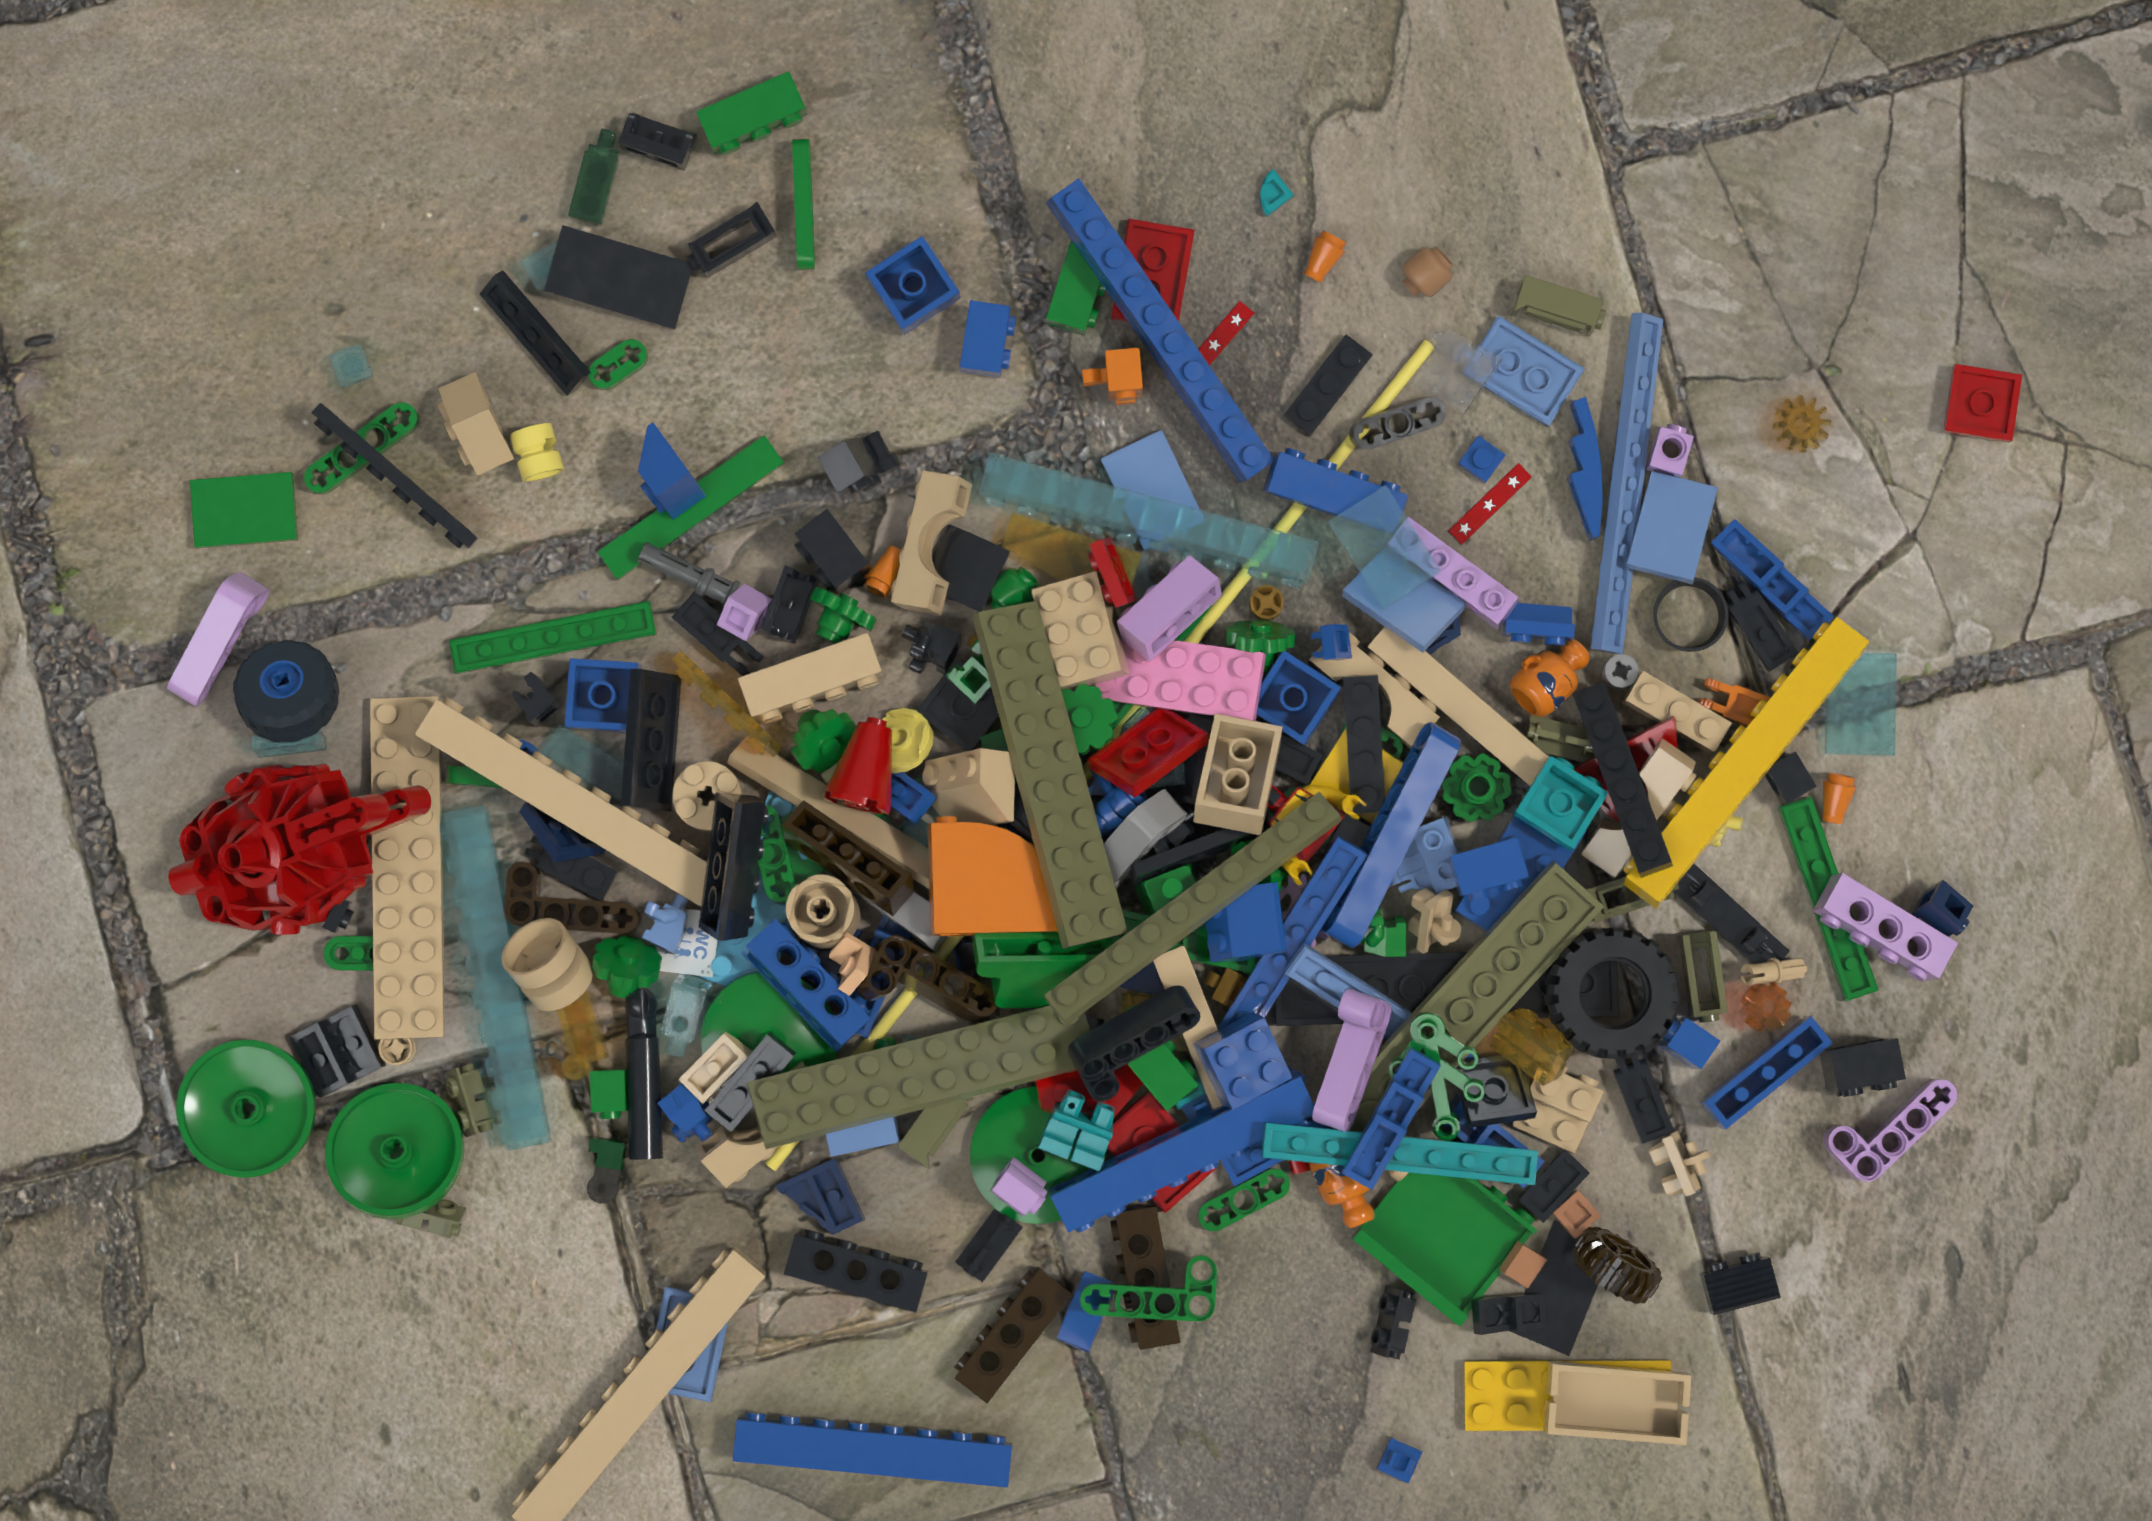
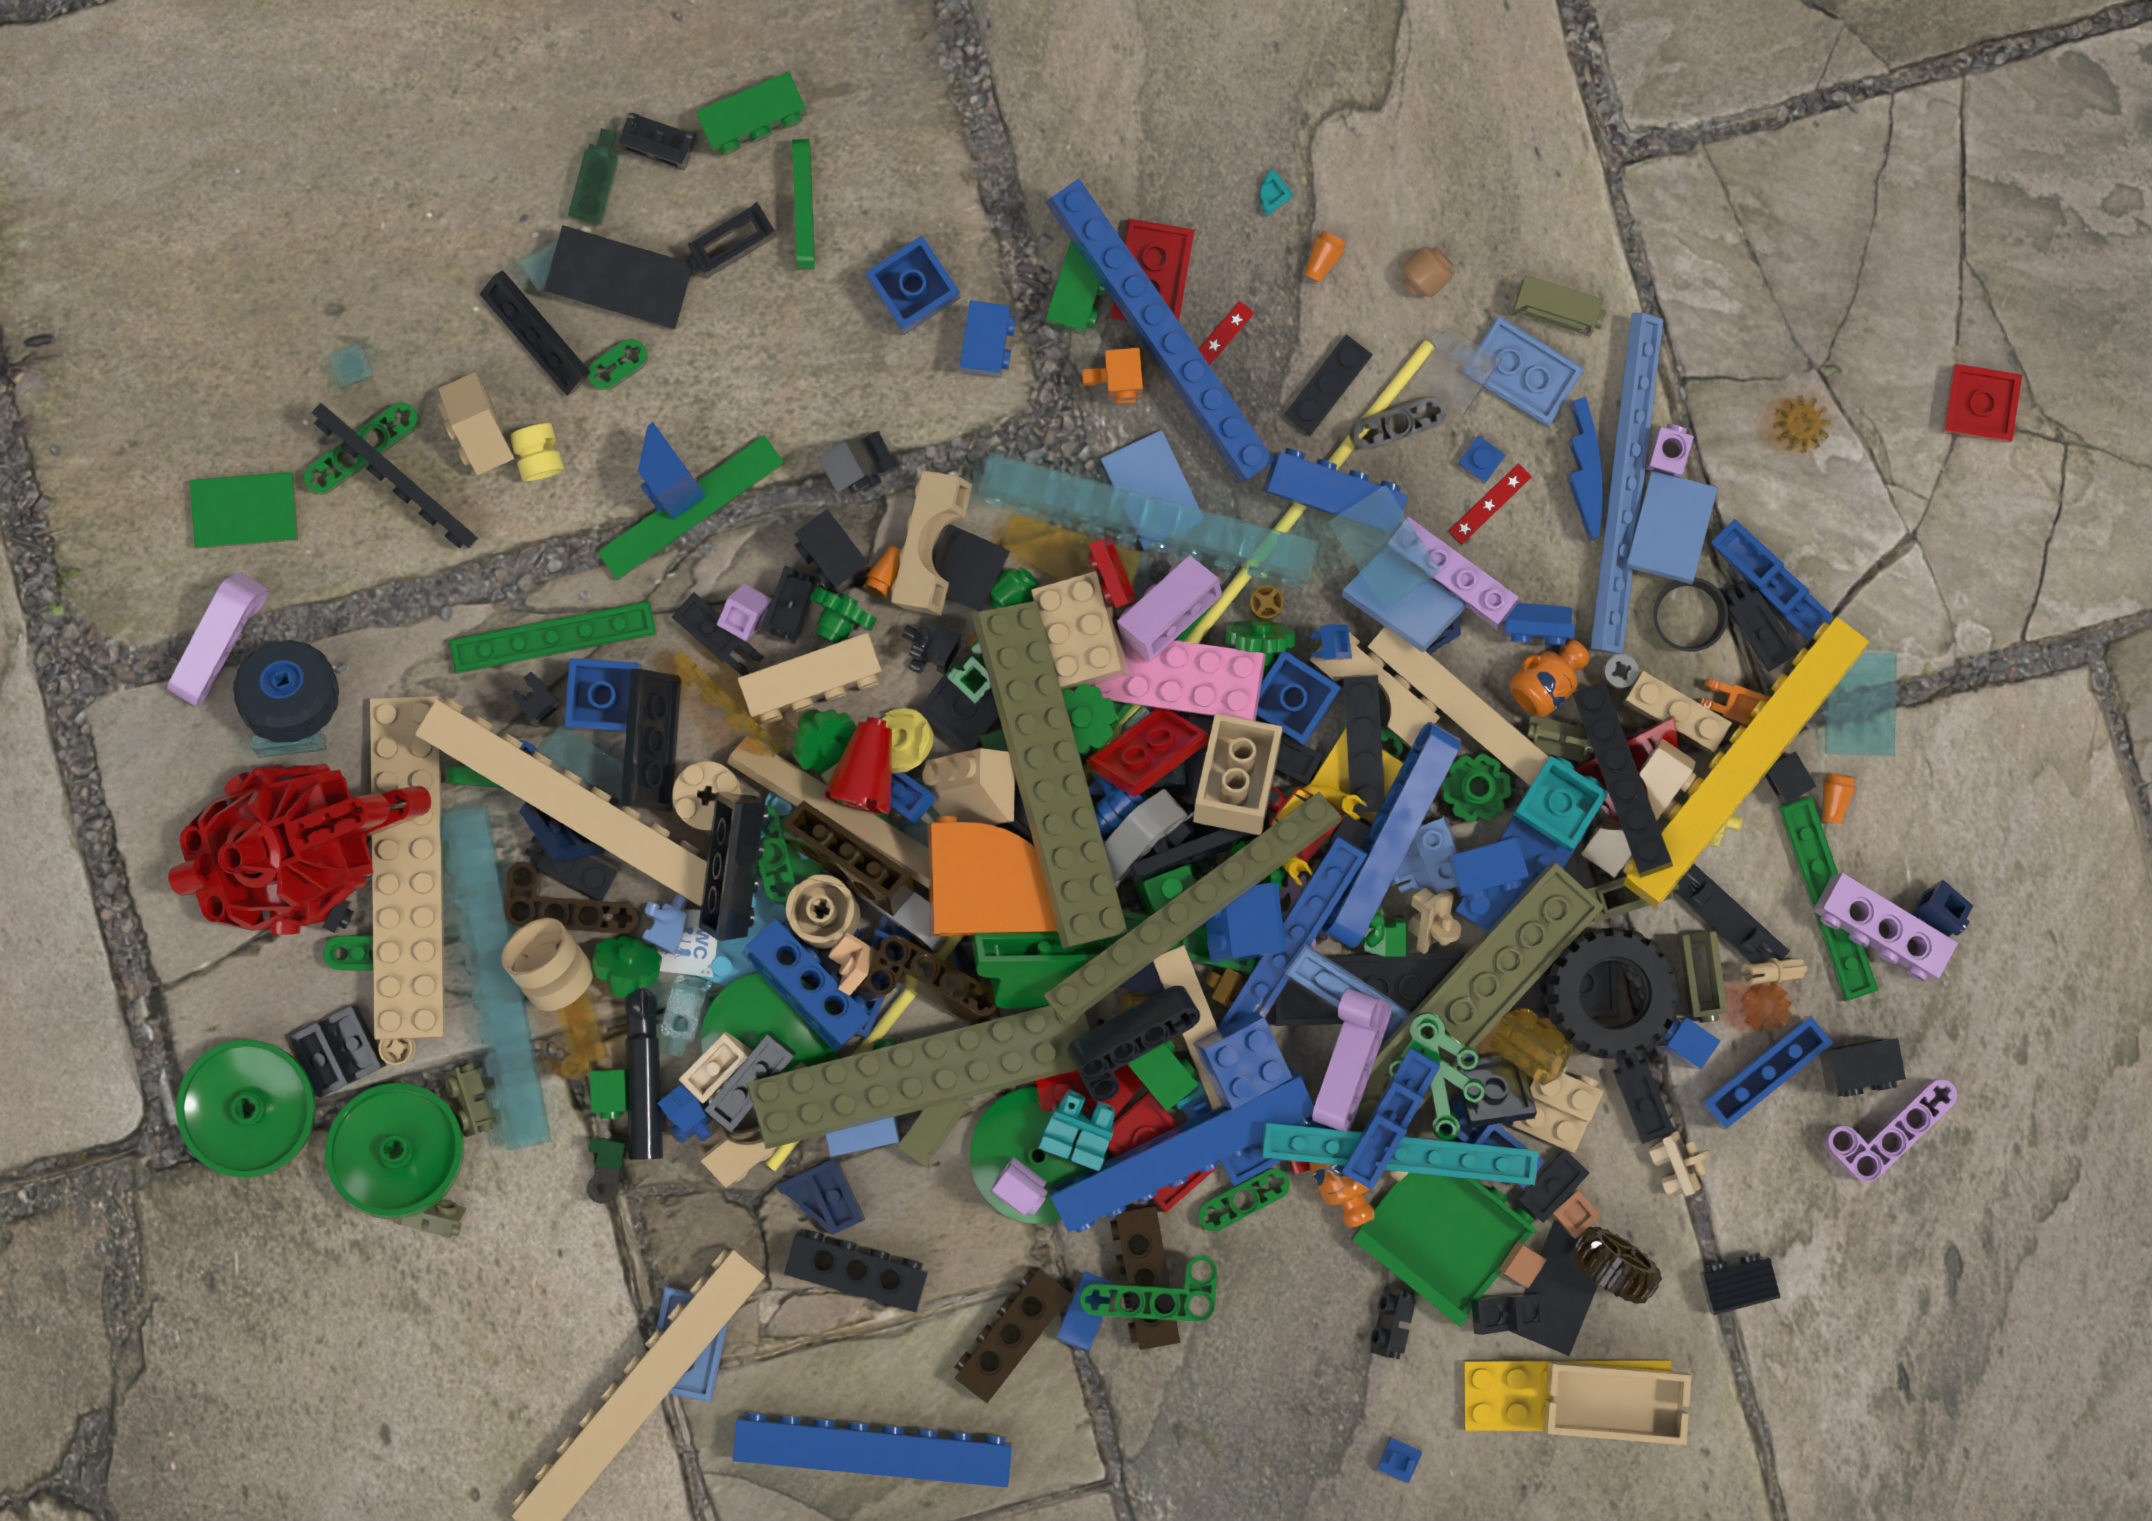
dark grey pin [637,541,741,608] -> none
black hinge [955,1208,1023,1283] -> none

